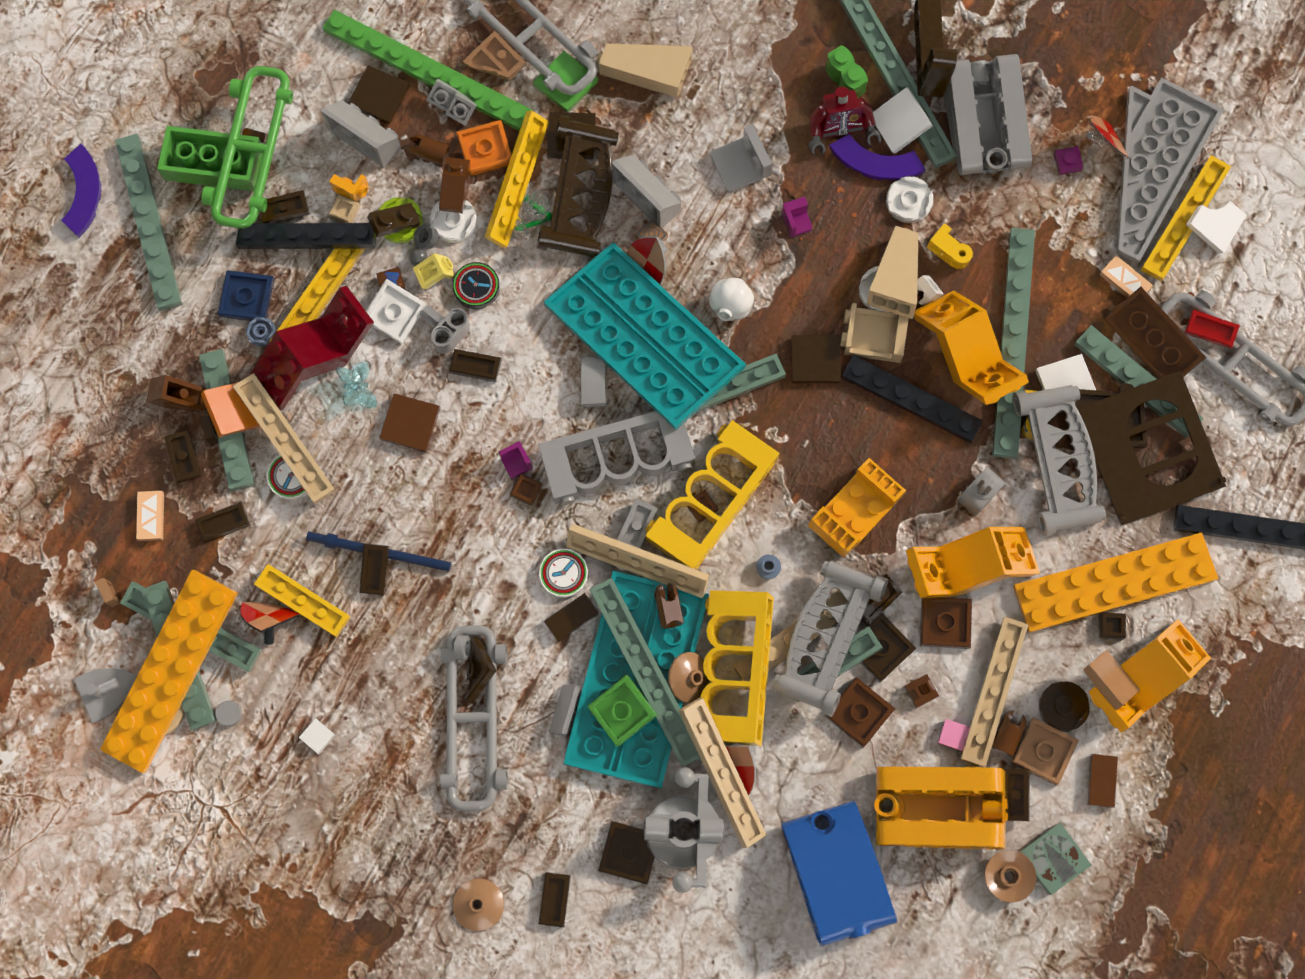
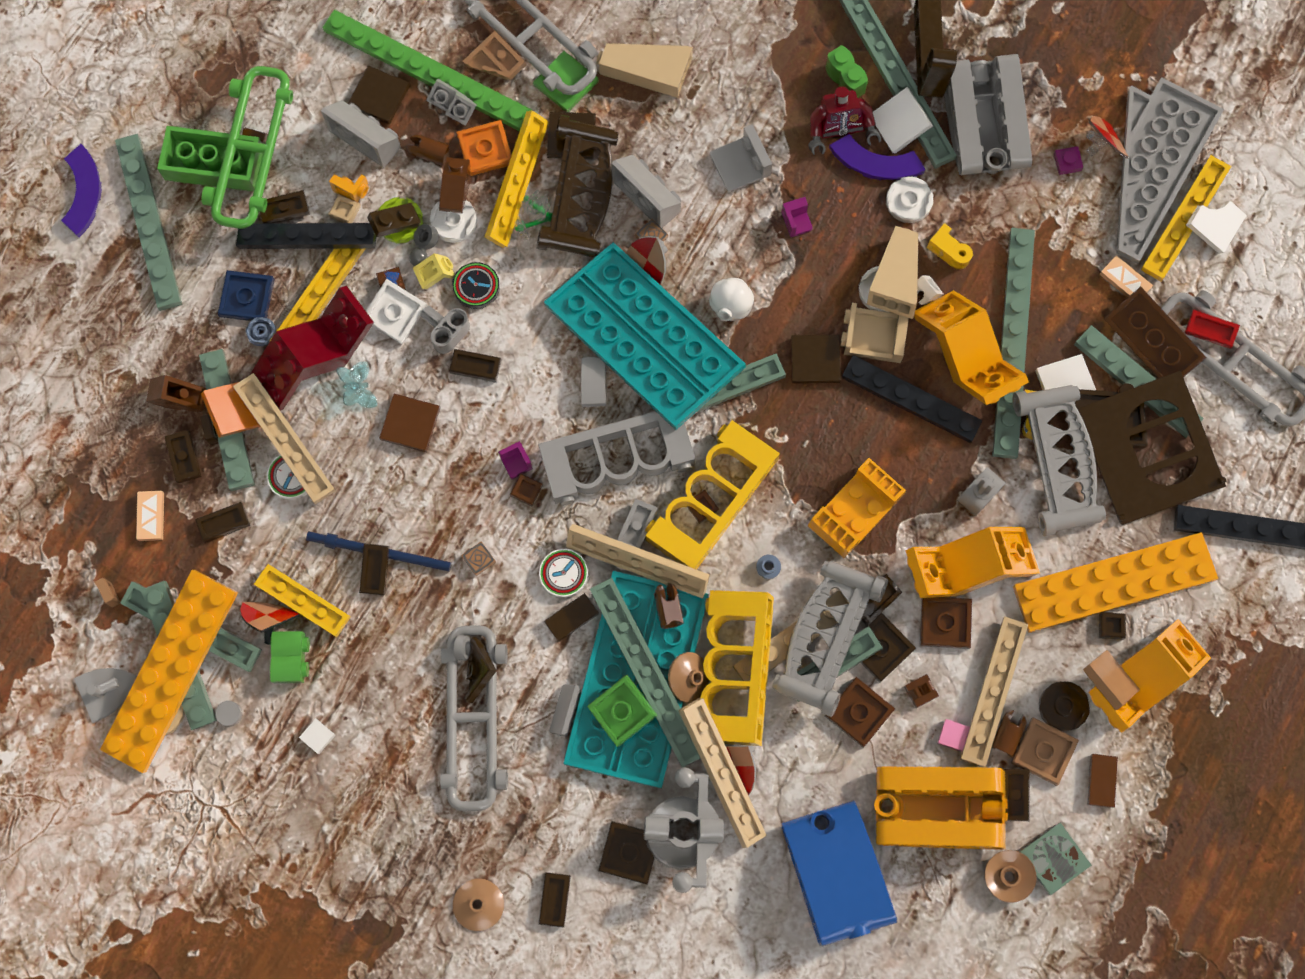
none -> bright green brick [270,631,310,683]
none -> tile [461,541,496,576]

